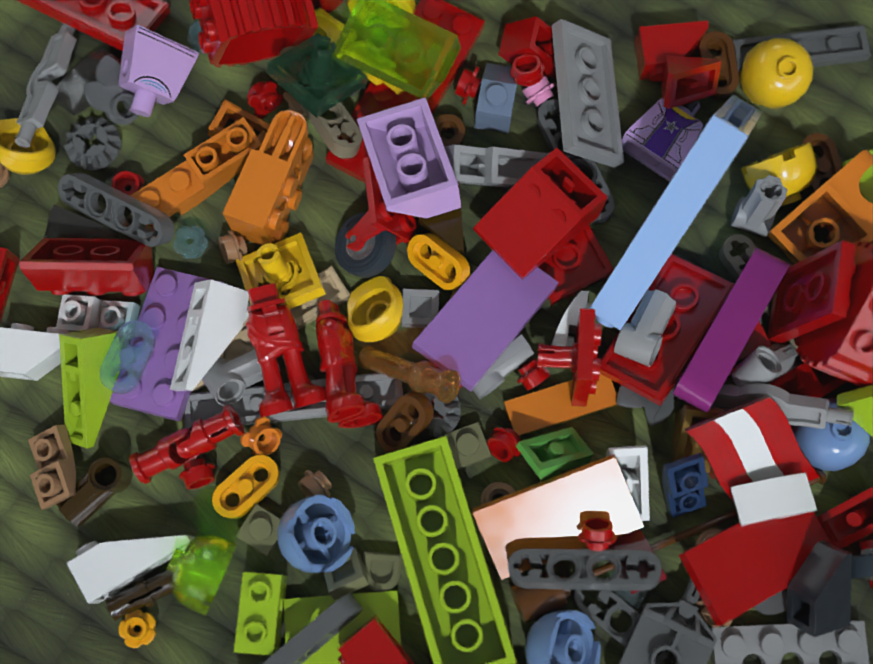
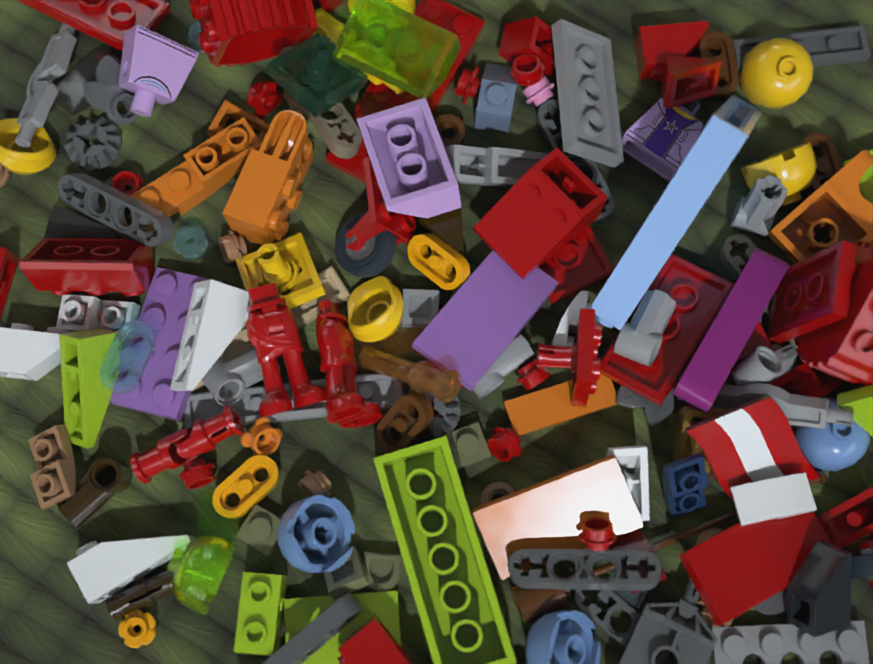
bright green slope [516,427,594,482] -> none

